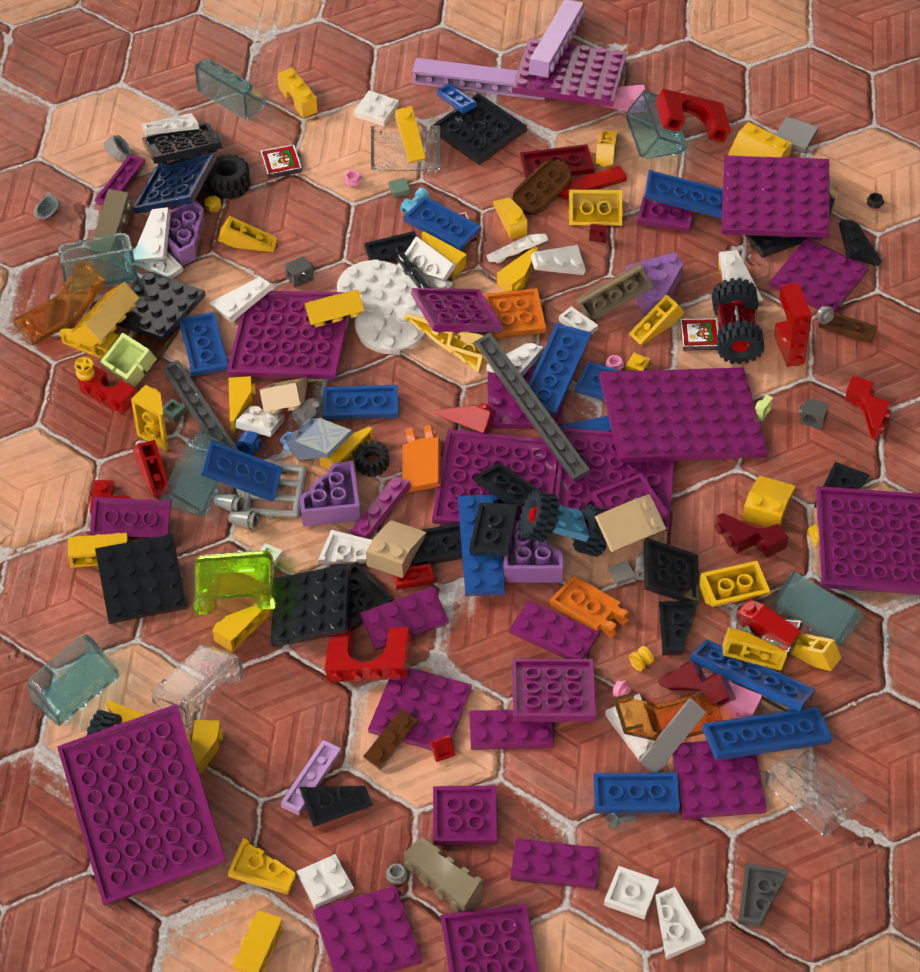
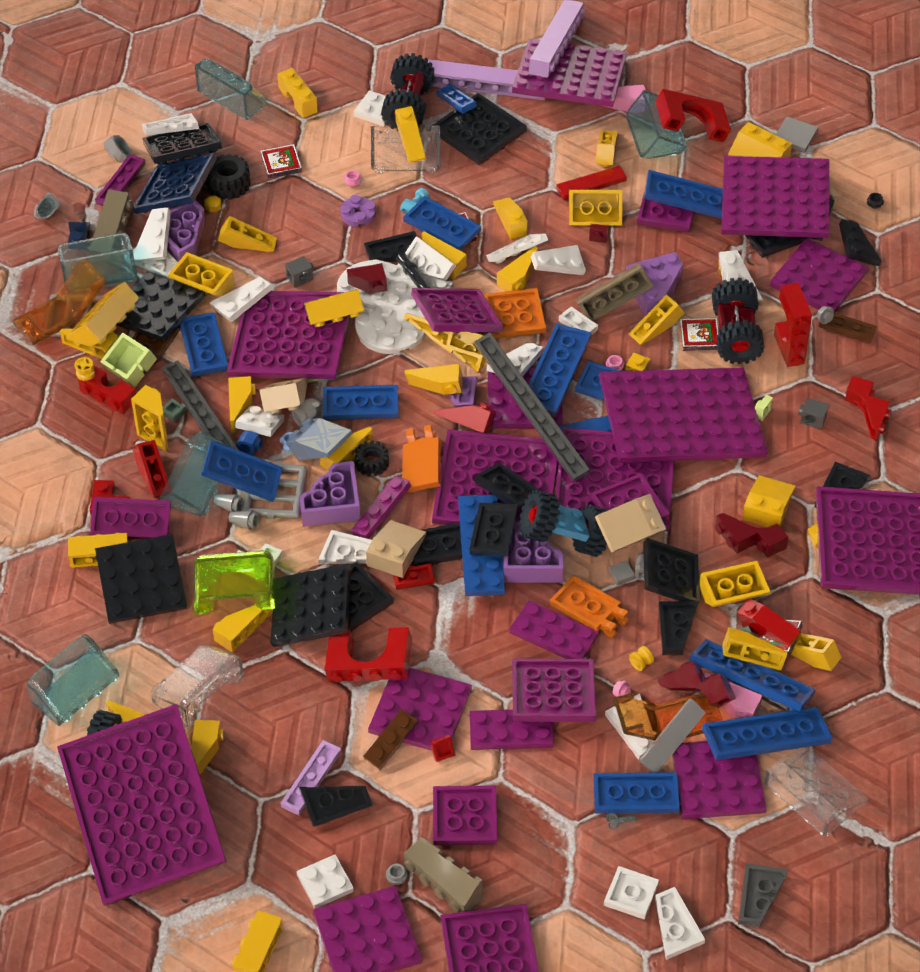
yellow wing [228,837,296,895] -> none
magenta plate [360,586,449,651] -> none
sand green tile [388,178,410,198] -> none
magenta plate [511,839,600,889] -> none
reddish brown tile [513,160,571,215] -> none
dark red plate [520,144,594,179] -> none
clear light blue windscreen [771,570,865,646] -> none
none -> dark blue slope [68,222,90,250]
none -> yellow slope [168,252,234,296]
none -> medium lavender plate [340,195,375,227]
none -> dark red slope [347,263,387,294]
none -> black plate [381,53,434,131]
none -> yellow slope [405,364,463,395]
none -> medium lavender wing [448,376,478,407]

